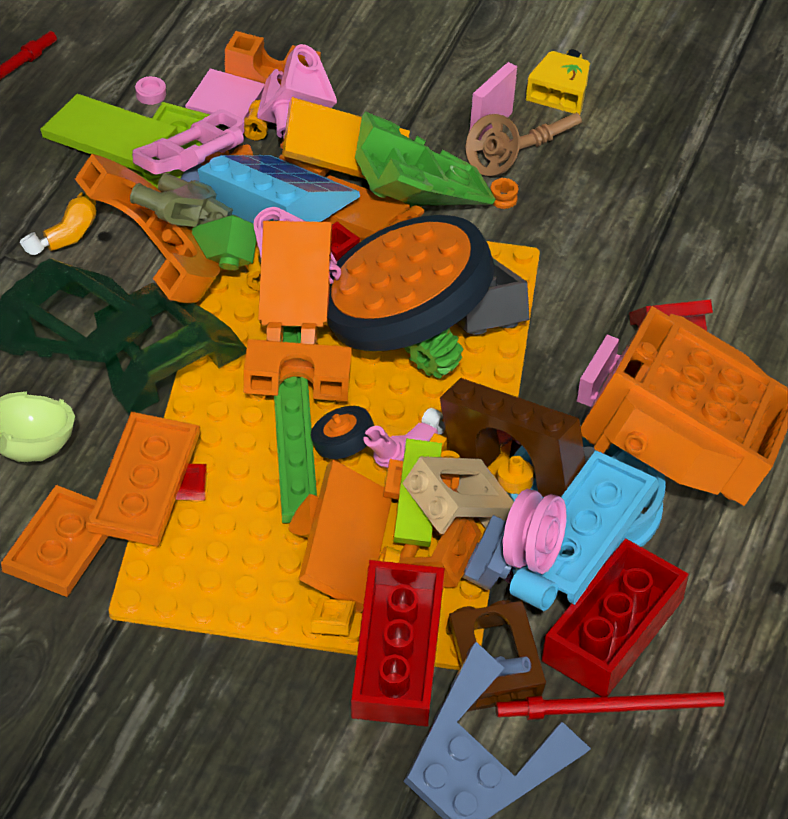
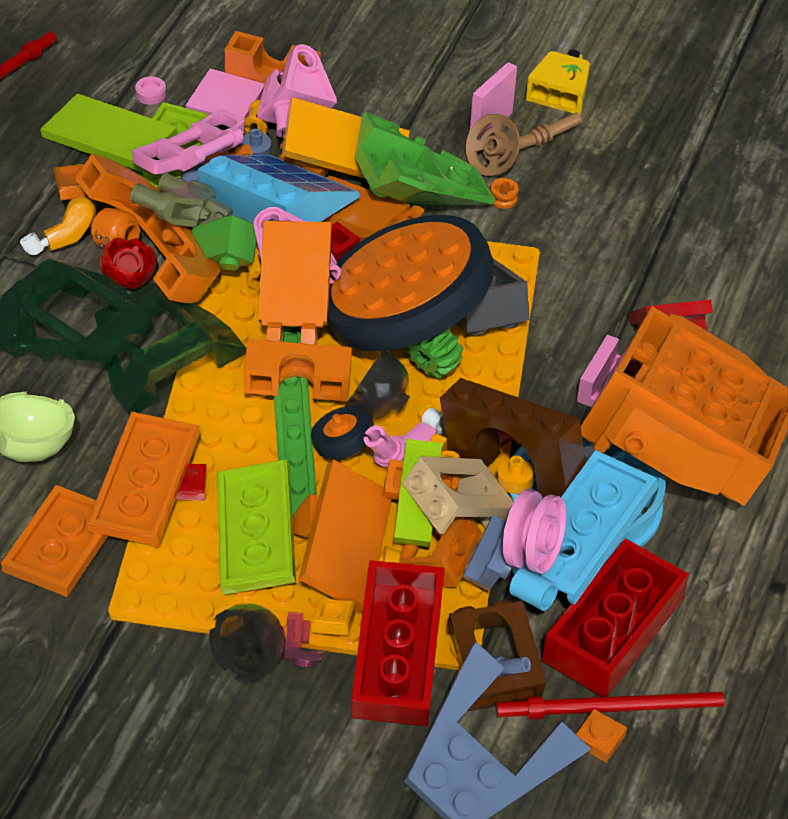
none -> orange tile [53,164,88,200]
none -> orange head [91,208,140,249]
none -> red hair [99,238,157,289]
none -> clear smoke cylinder [209,603,286,682]
none -> lime tile [217,459,296,595]
none -> sand blue tile [240,129,272,155]
none -> clear pink bracket [285,611,324,667]
none -> clear smoke cylinder [345,349,410,420]
none -> orange plate [576,709,627,763]

